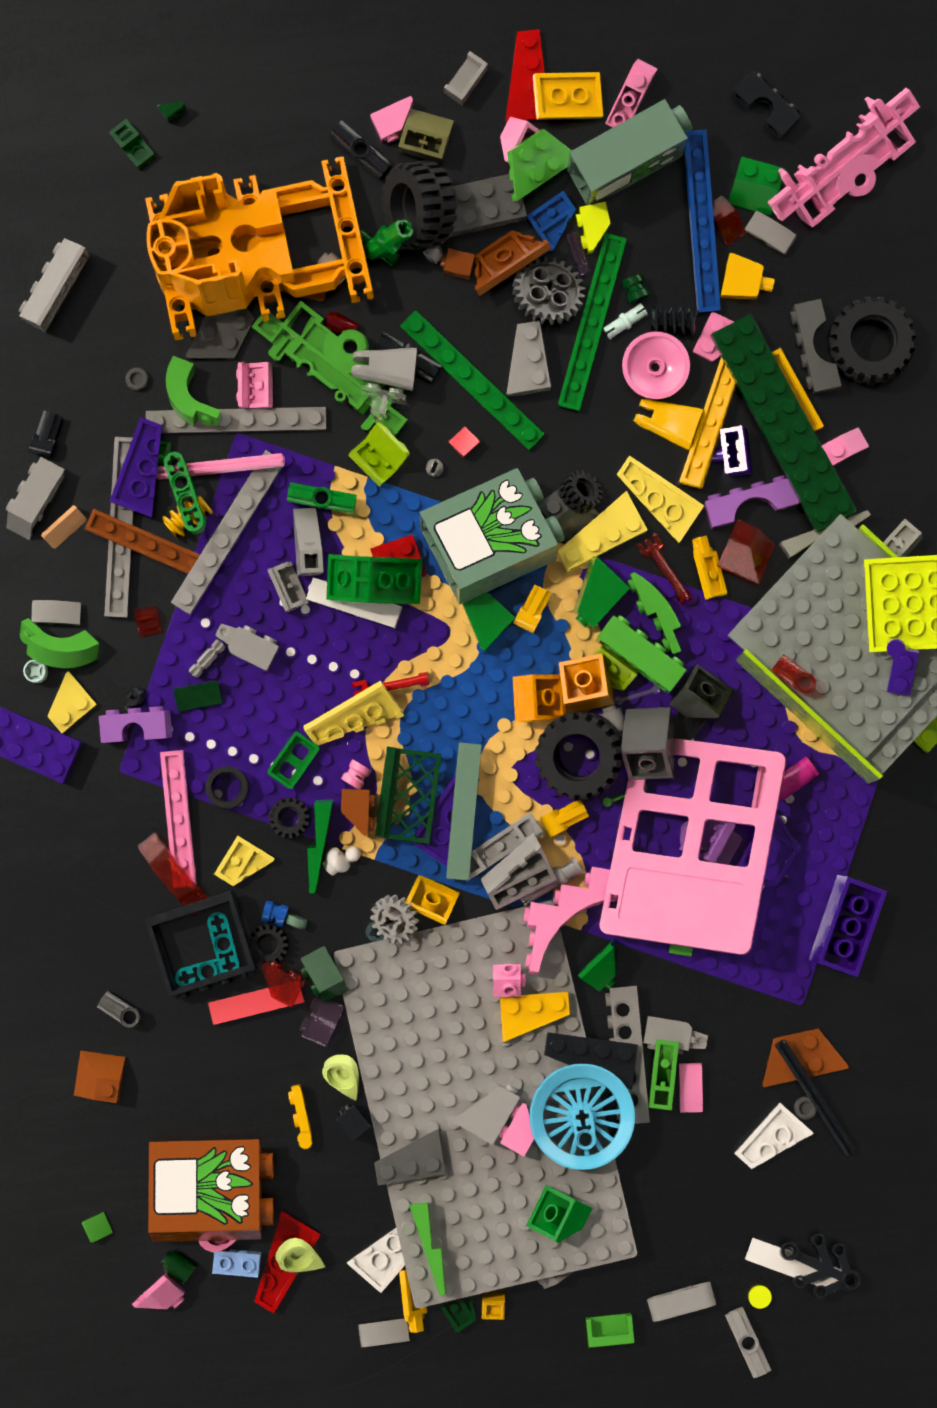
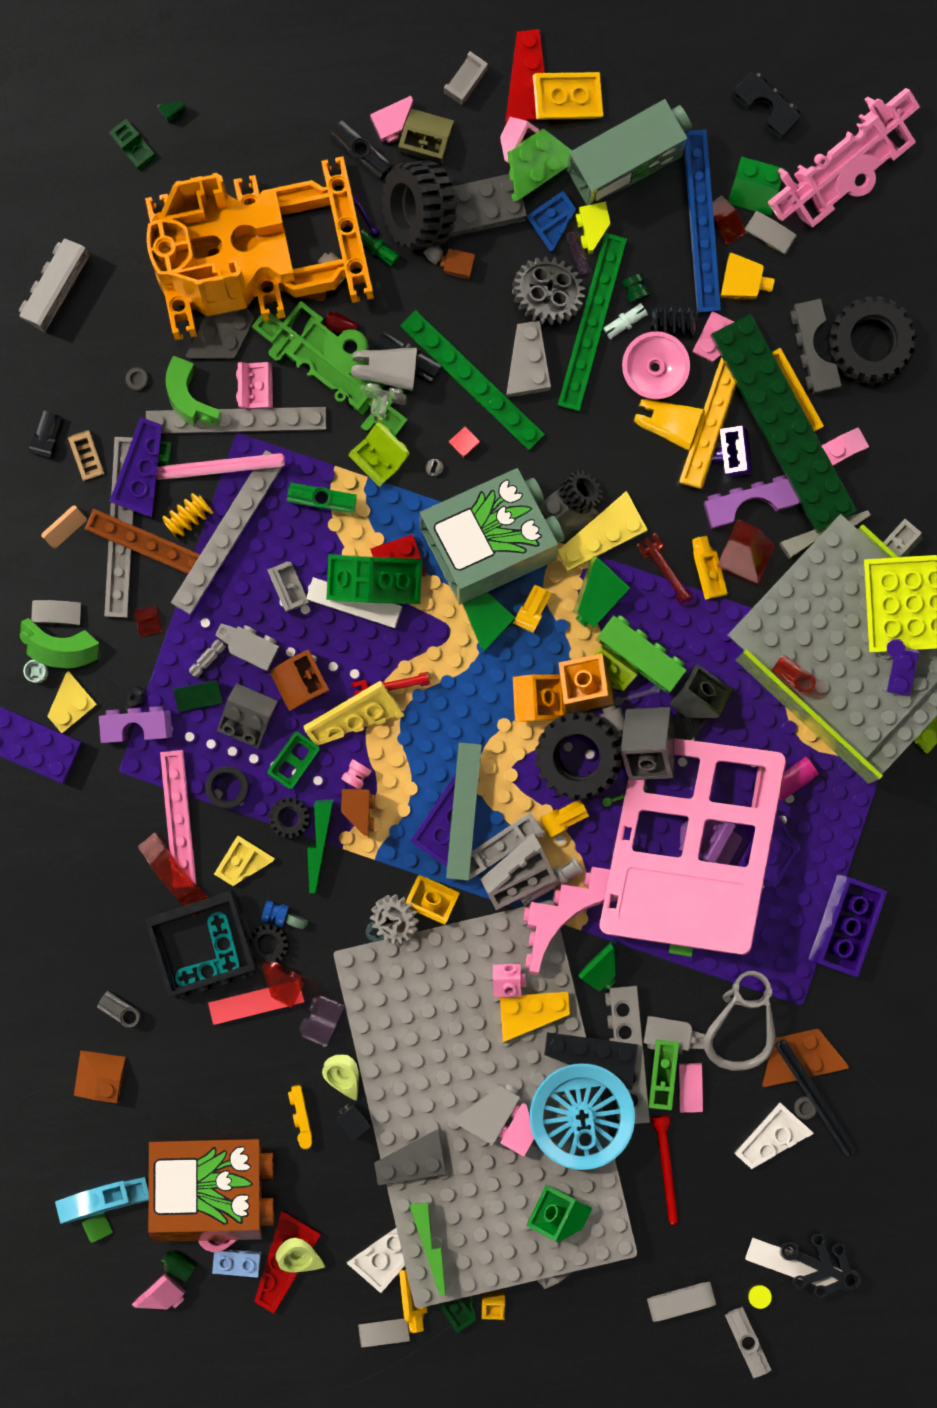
light grey wedge [6,457,65,540] -> none
green beam [164,452,206,535] -> none
light grey slope [293,508,323,576] -> none
dark green brick [300,946,348,1003] -> none
white animal [322,846,361,876] -> none
green piece [363,219,413,260] -> none
dark green fence [375,746,442,844] -> none
dark orange wing [475,230,552,296] -> none
bright green panel [586,1313,634,1348] -> none
bright pink slope [605,59,657,128] -> none
light yellow wing [617,456,704,543] -> none
bright green slope [627,572,681,655] -> none
none -> medium azure slope [55,1177,149,1224]
none -> tan slope [68,430,104,481]
none -> dark grey slope [217,683,278,748]
none -> dark orange slope [269,649,329,711]
none -> dark purple hinge [352,195,379,236]
none -> red piece [652,1115,678,1225]
none -> light grey animal [704,971,776,1071]

